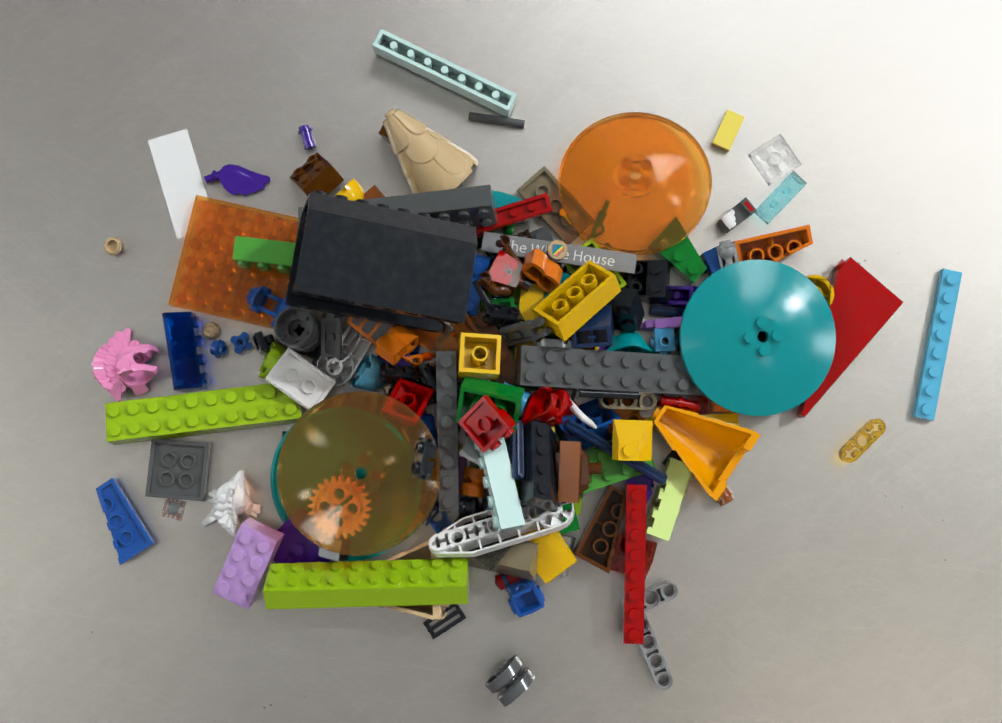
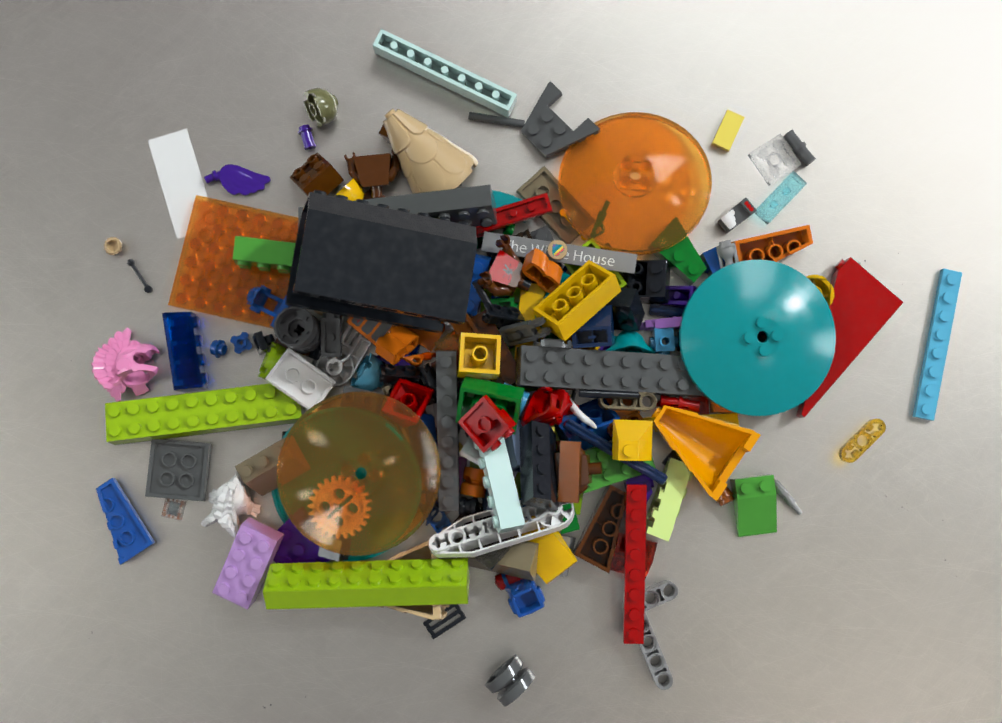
tan piece [202,322,221,340] -> none
black hinge [411,437,437,480] -> none
dark blue axle [512,422,524,480] -> none
none -> black hinge [127,259,153,293]
none -> dark tan slope [234,435,311,496]
none -> olive cylinder [303,88,338,128]
none -> reddish brown torso [344,149,400,198]
none -> dark grey wing [521,81,600,158]
none -> bright green slope [730,474,777,537]
none -> light grey hand [774,478,802,515]
none -> dark grey pin [783,129,816,166]

